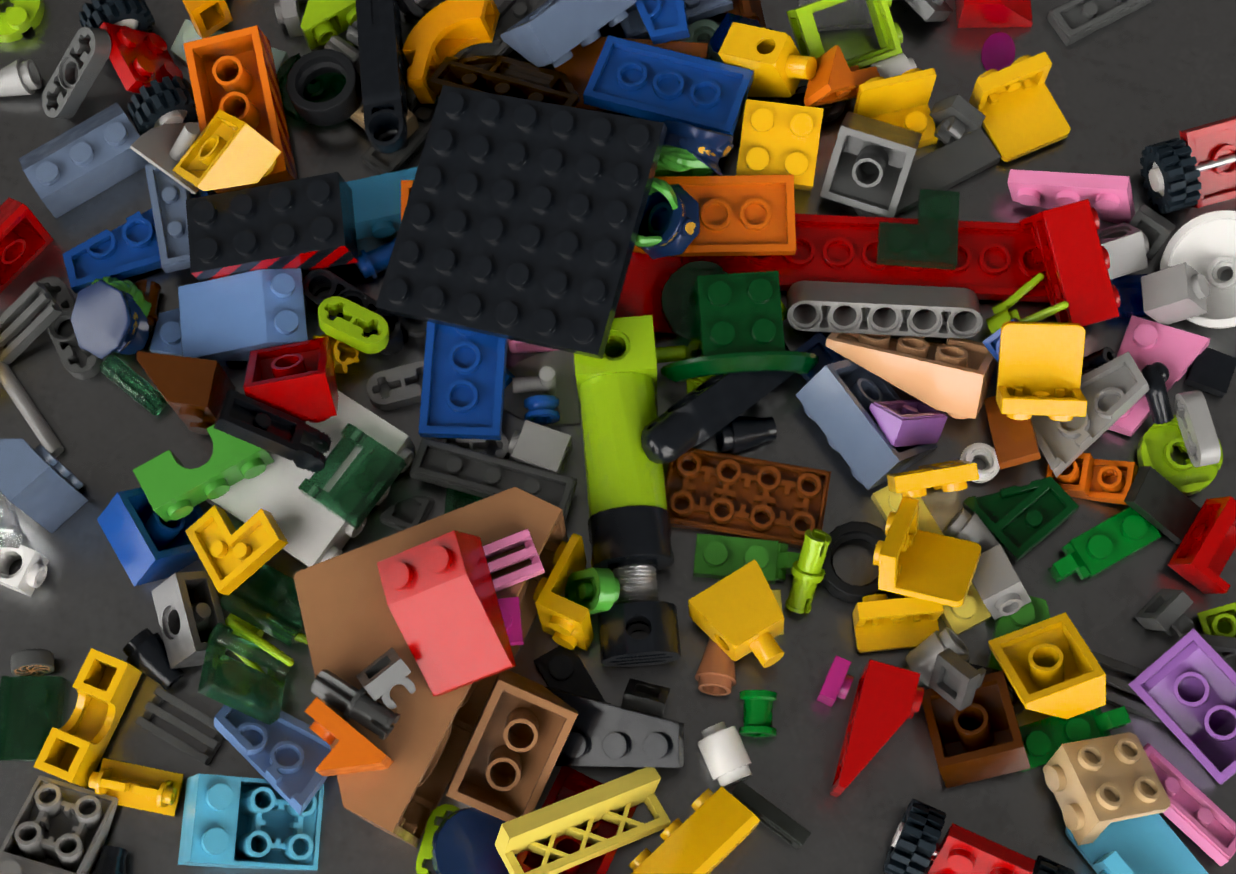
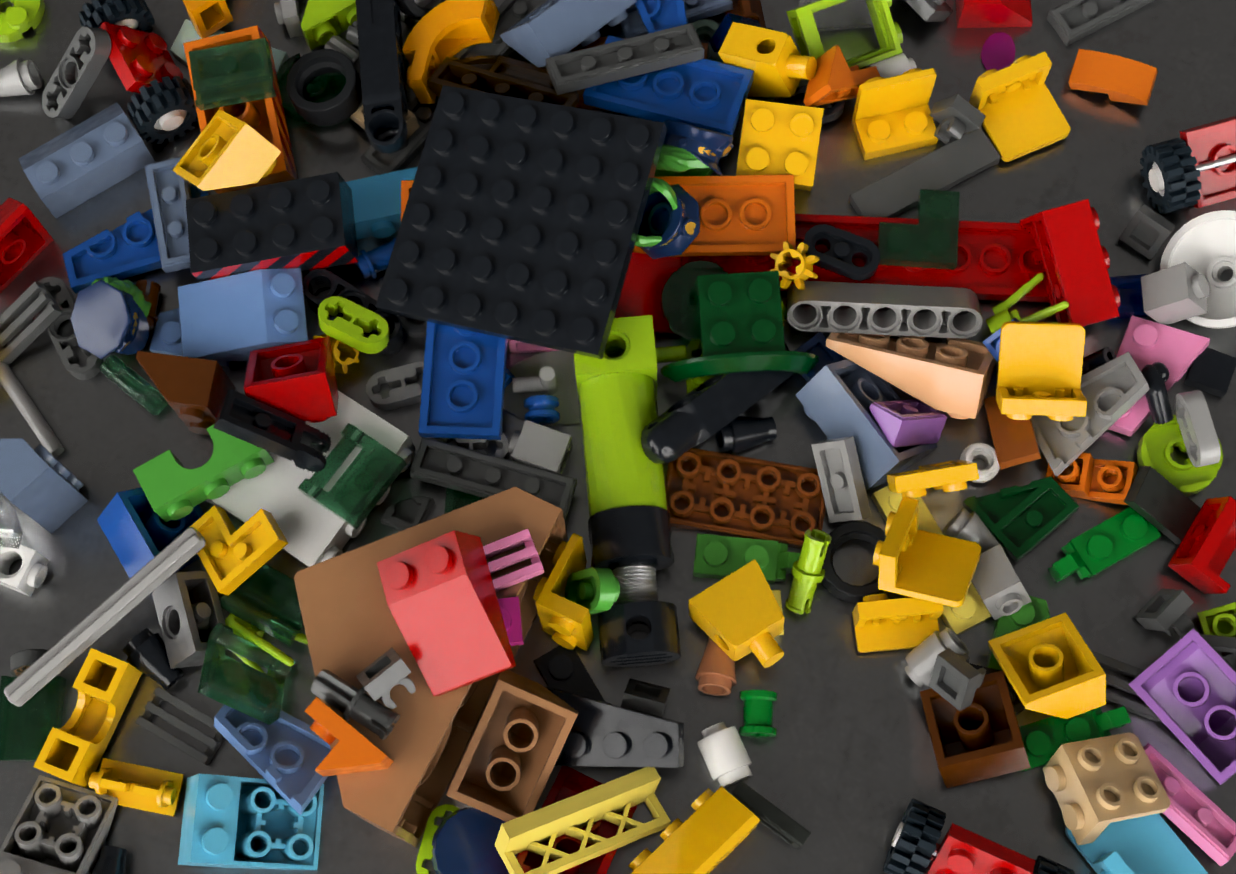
light grey shield [130,122,201,195] -> none
dark pink plate [816,655,854,707] -> none
dark grey slope [820,111,922,218] -> none
red slope [830,659,924,798] -> none
bright pink wing [1007,169,1135,224] -> none
light grey brick [1097,222,1149,280] -> none
none -> light grey axle [4,527,206,707]
none -> clear green plate [189,38,276,110]
none -> dark grey tile [546,23,705,95]
none -> yellow gear [770,241,820,290]
none -> black plate [803,224,880,281]
none -> light grey plate [811,436,871,523]
none -> orange slope [1068,49,1158,106]

